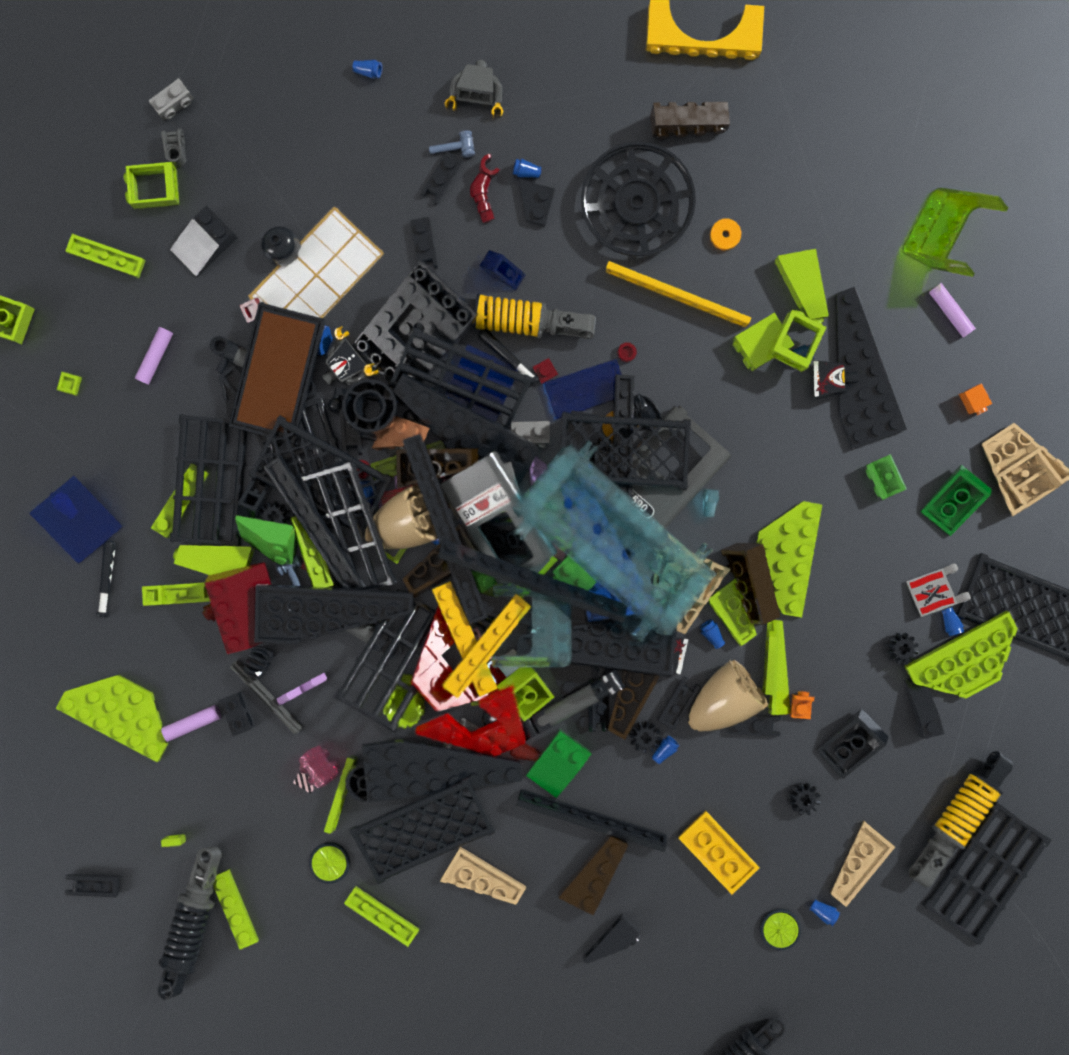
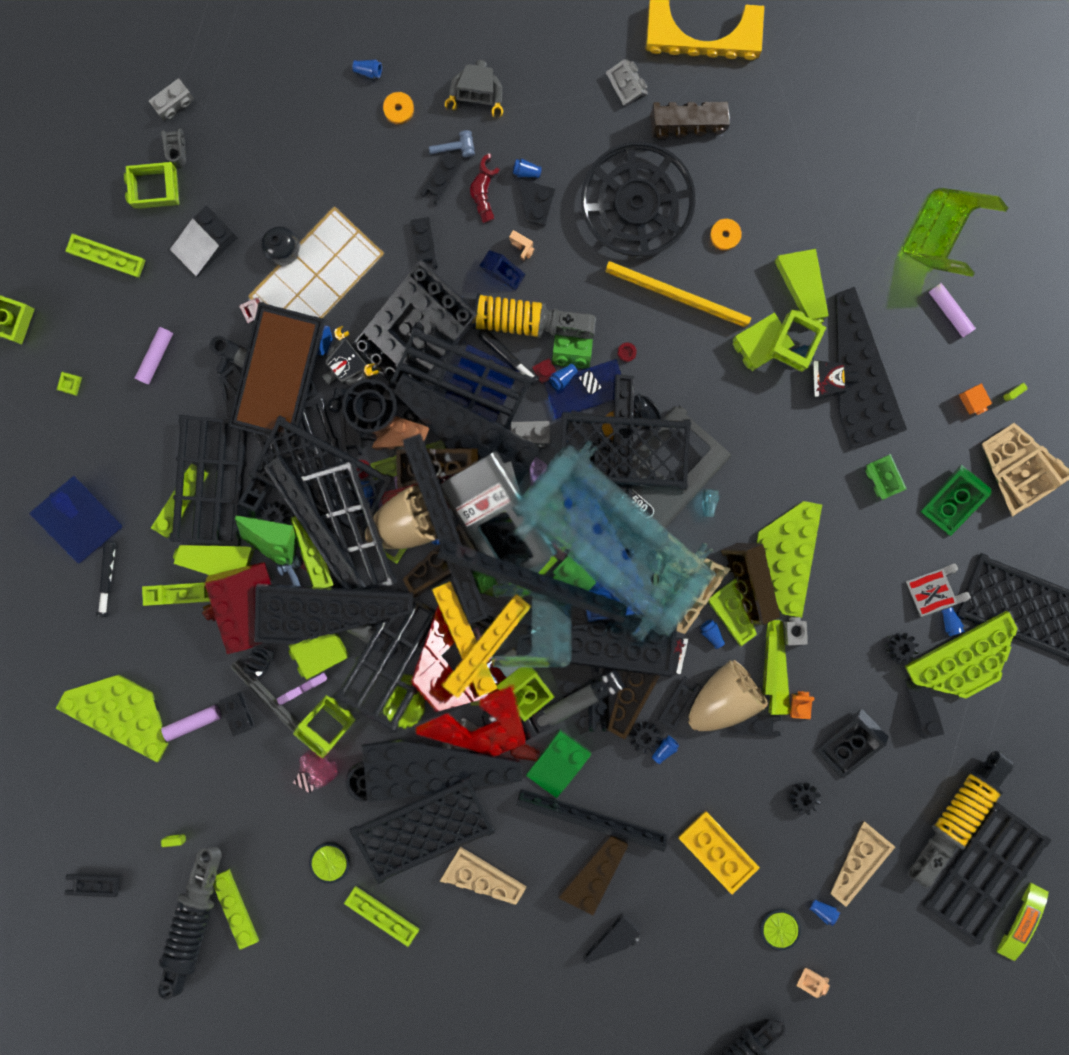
lime tile [324,755,358,834] -> none
none -> lime brick [288,633,350,680]
none -> lime window [293,695,356,759]
none -> light orange piece [383,92,414,124]
none -> light nougat bracket [509,230,534,262]
none -> blue cone [549,364,578,390]
none -> bright green bracket [552,335,593,369]
none -> sticker [579,370,602,395]
none -> light grey bracket [606,59,648,106]
none -> light grey brick [784,617,808,645]
none -> light nougat bracket [797,968,830,998]
none -> lime slope [996,882,1049,961]
none -> lime tile [1002,383,1028,401]

